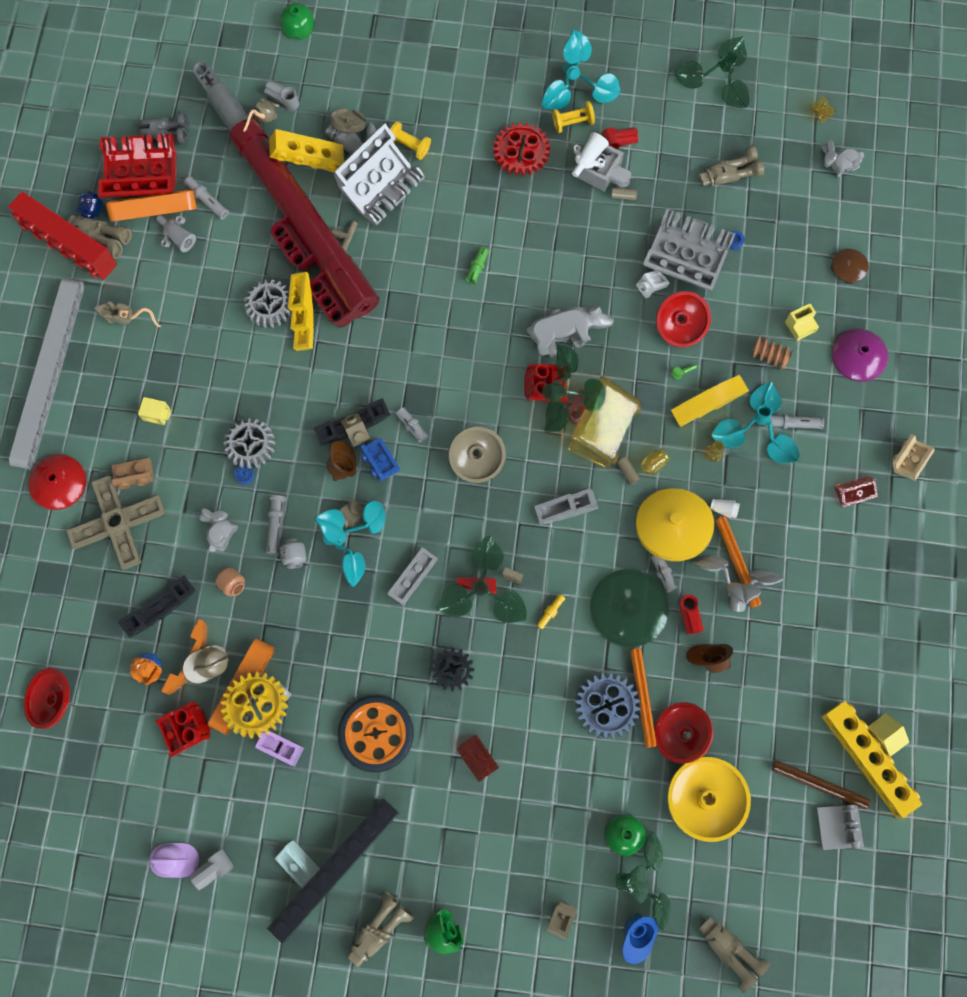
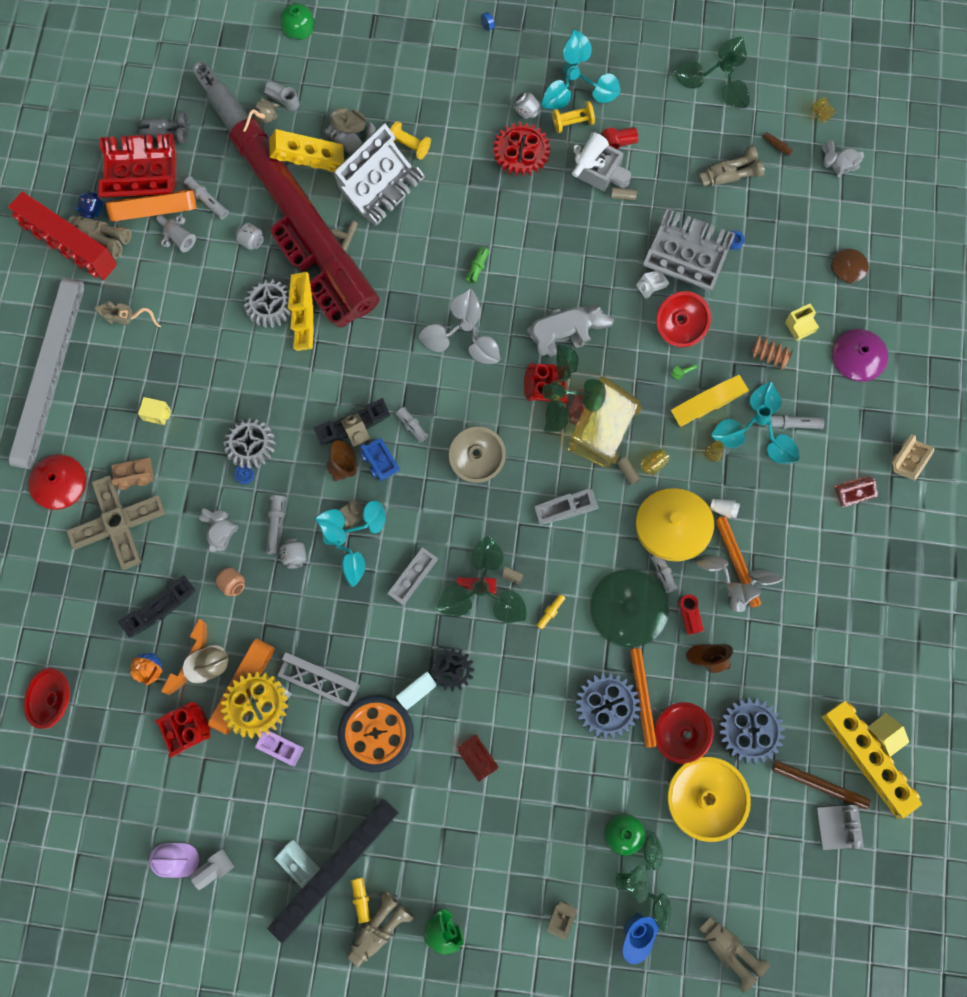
none -> light grey head [236,223,264,250]
none -> light grey fence [278,652,360,707]
none -> yellow pin [350,877,371,923]
none -> light aqua slope [396,672,436,710]
none -> light grey plant [419,288,501,364]
none -> blue tile [481,12,495,31]
none -> light grey head [514,92,540,119]
none -> sand blue gear [718,698,785,765]
none -> reddish brown animal [763,132,793,156]

